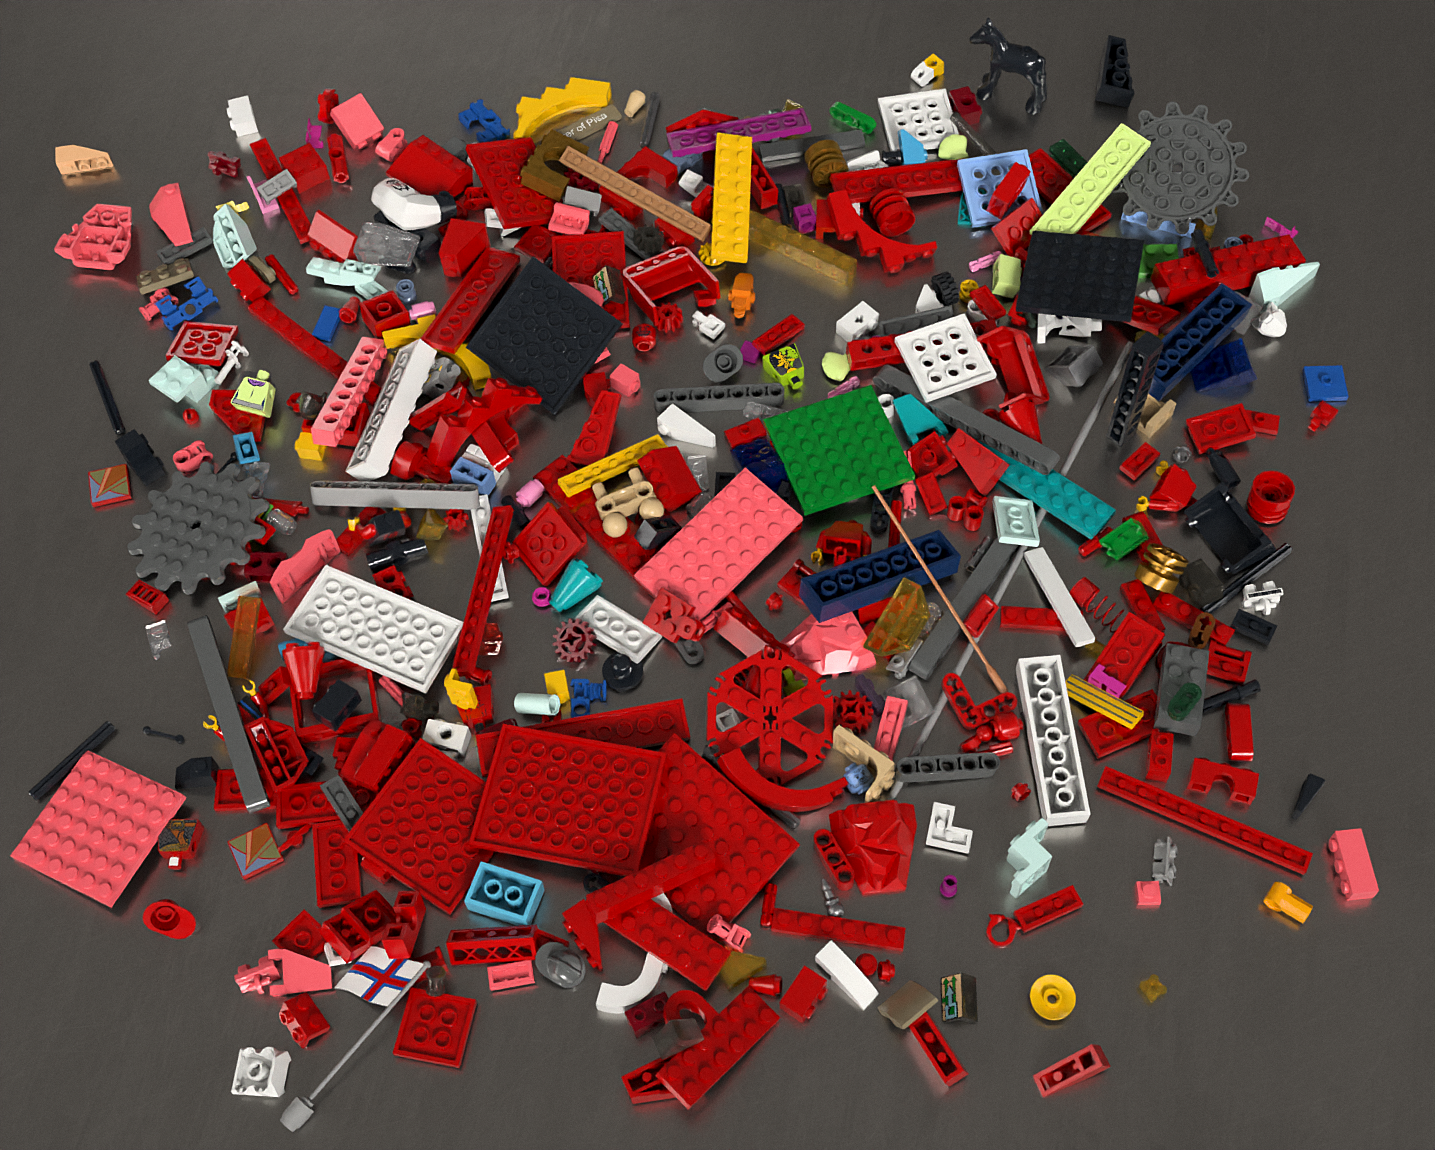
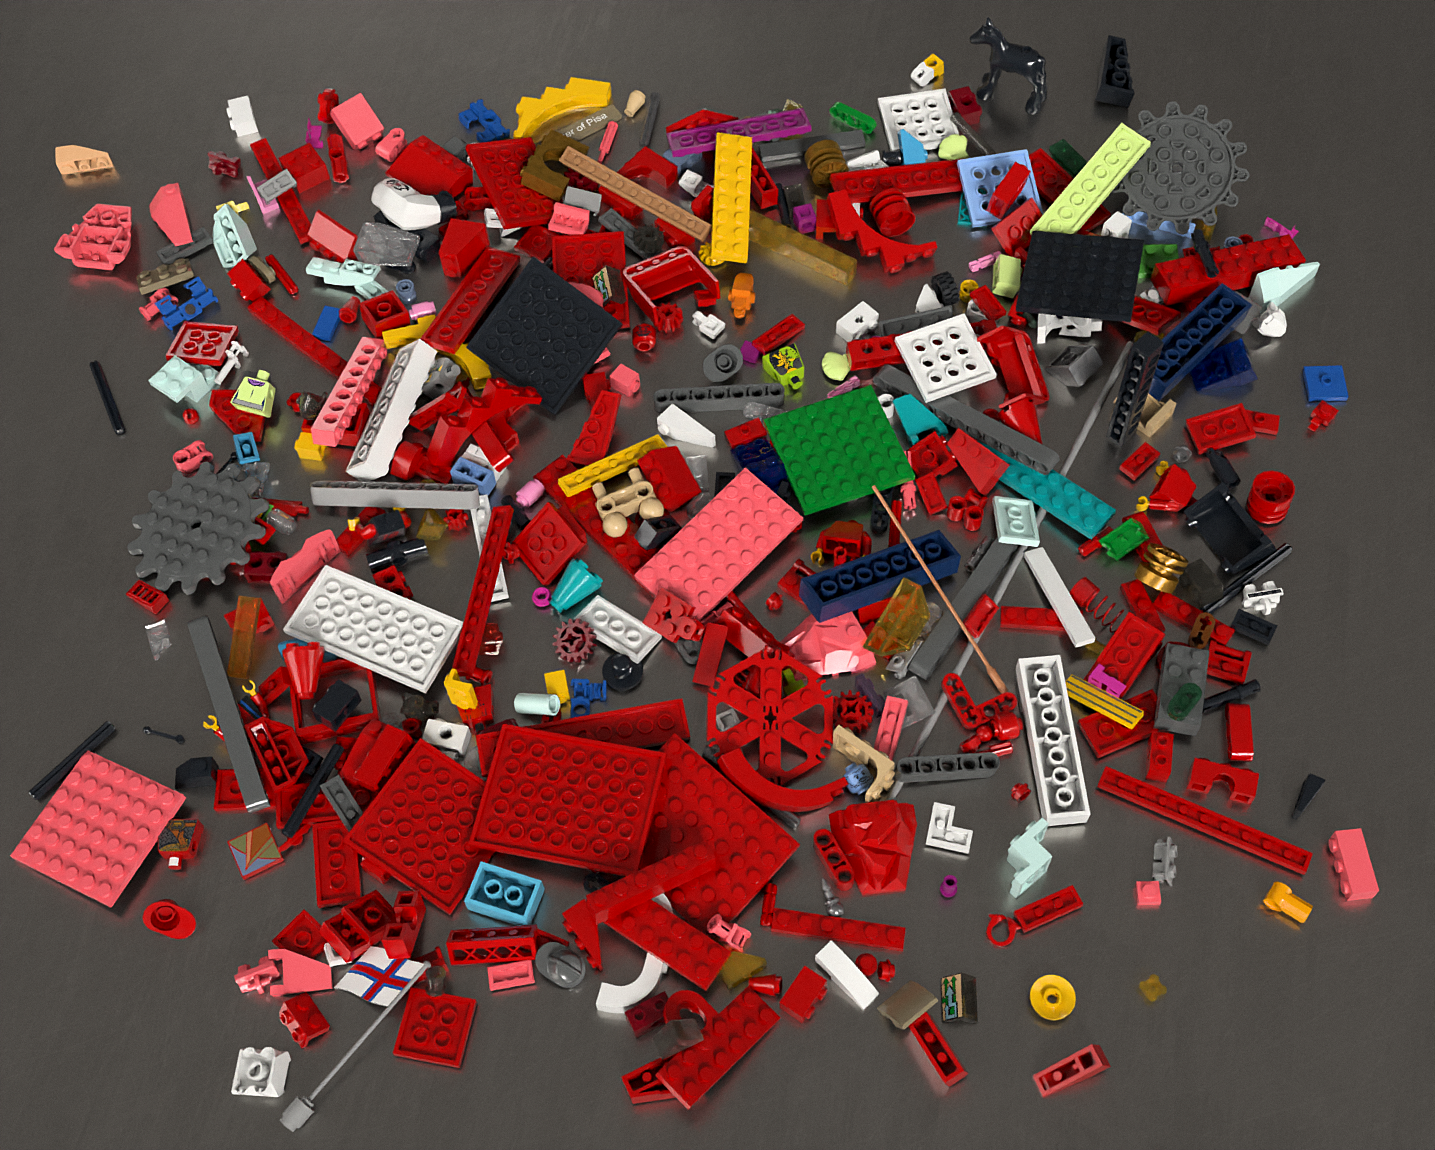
tile [88,464,132,507] -> none
black brick [114,429,165,486] -> none
light aqua tile [218,581,263,612] -> none
coral axle [379,675,411,708] -> none
none -> black axle [282,744,344,838]
none -> red slope [692,622,728,687]
none -> white brick [1101,211,1132,238]

